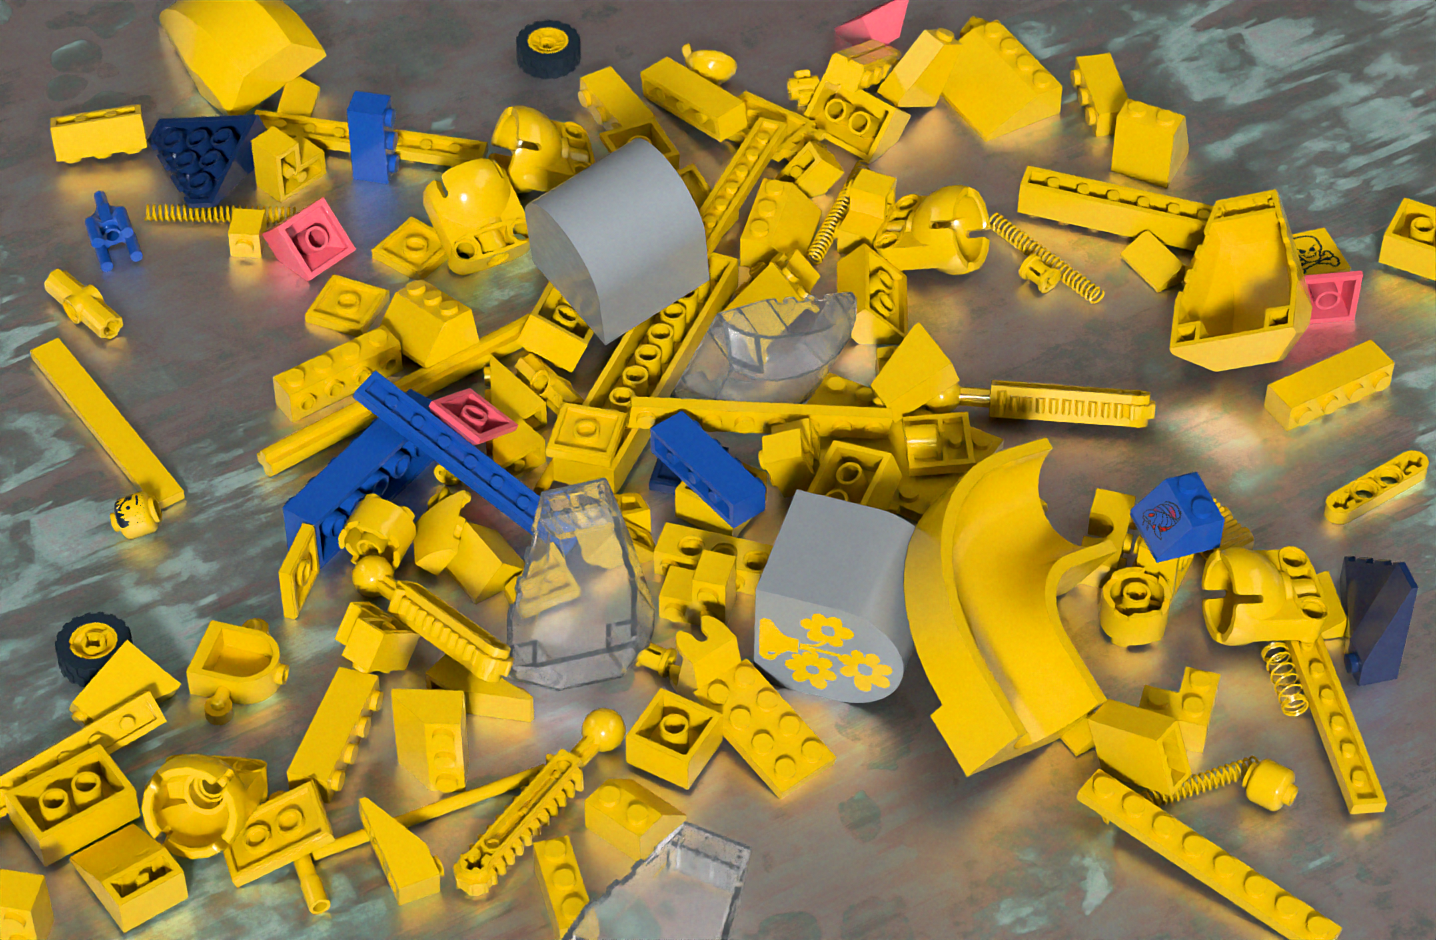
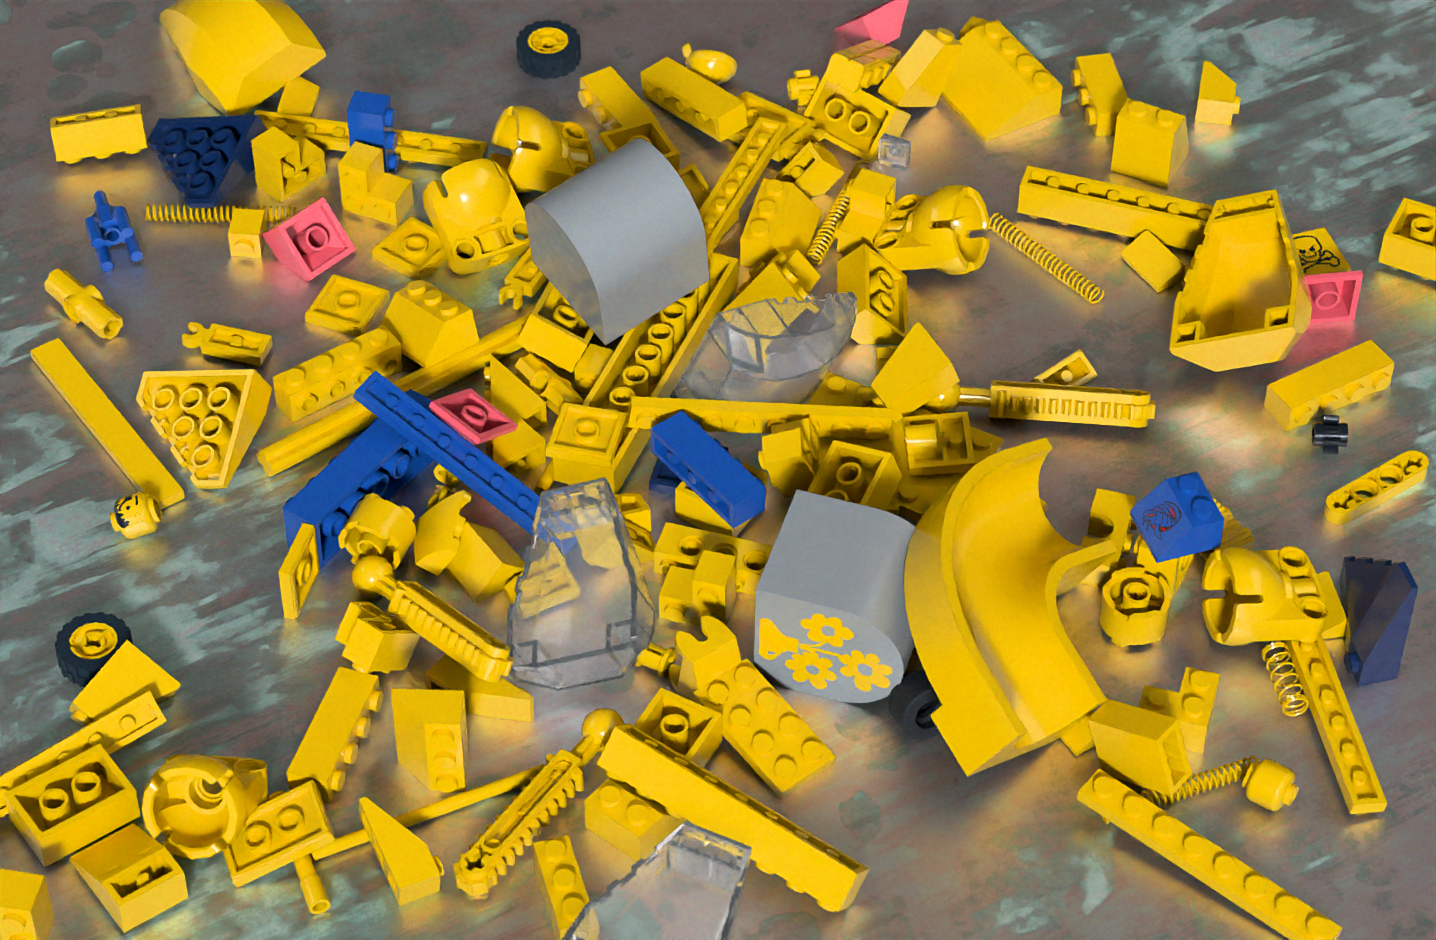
yellow piece [186,618,289,725] -> none
yellow bush [1019,254,1060,294] -> none
none -> yellow slope [136,369,272,489]
none -> yellow plate [182,322,273,366]
none -> yellow brick [338,141,414,226]
none -> yellow plate [499,247,547,310]
none -> yellow brick [574,343,615,395]
none -> yellow brick [597,723,869,912]
none -> clear plate [878,133,912,171]
none -> black tyre [888,670,942,739]
none -> yellow slope [1030,349,1098,386]
none -> yellow slope [1195,61,1241,126]
none -> black gear [1312,415,1348,454]

